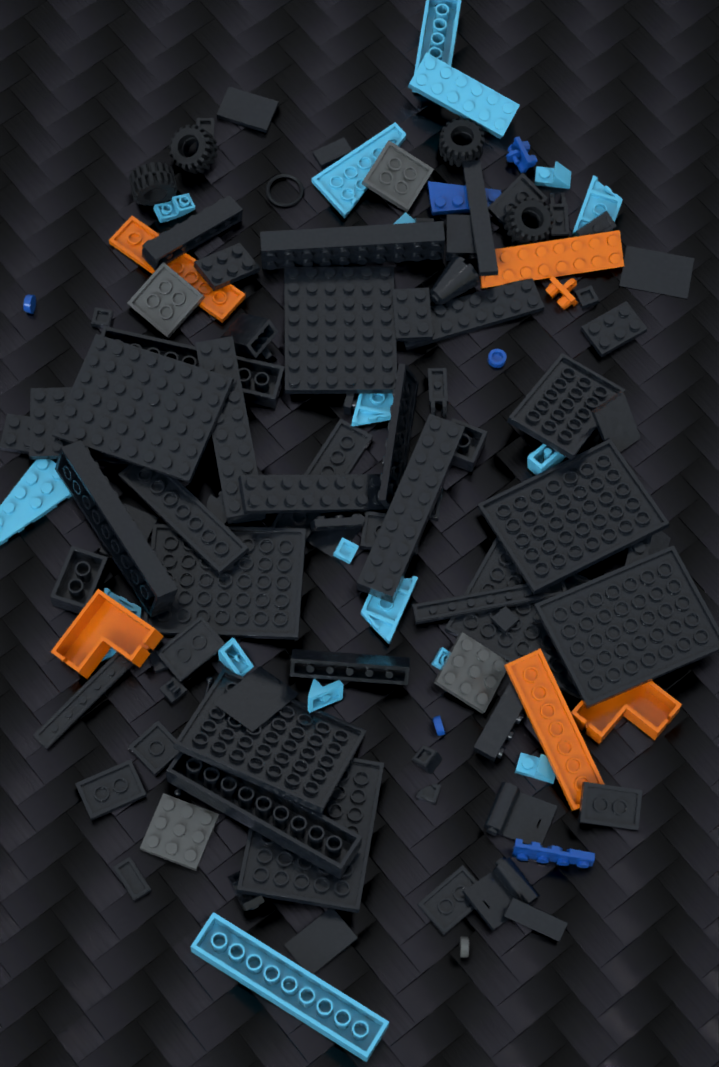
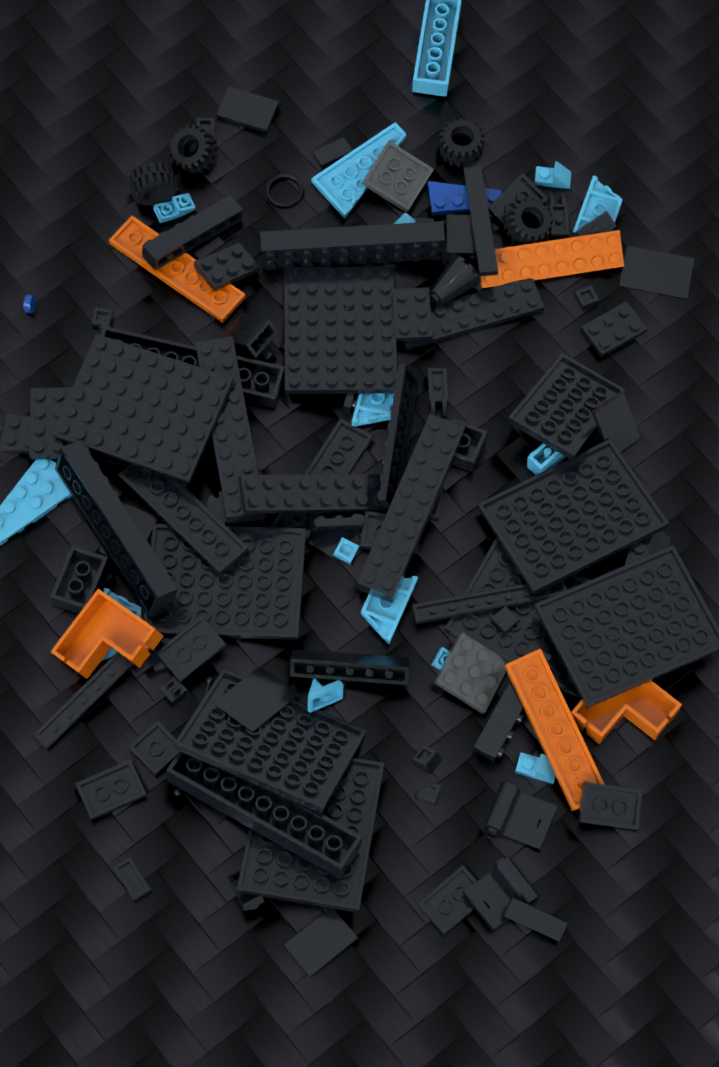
dark grey plate [127,262,205,339] -> none
dark grey plate [140,793,219,871] -> none
medium azure brick [190,912,389,1062] -> none
medium azure slope [218,637,254,677] -> none
medium azure brick [408,52,520,139] -> none
blue tile [432,715,445,736] -> none
dark grey tile [460,937,469,958] -> none
blue tile [488,349,507,368] -> none
blue hips [506,137,537,174] -> none
blue wing [512,838,595,868] -> none
orange hips [545,276,578,310] -> none

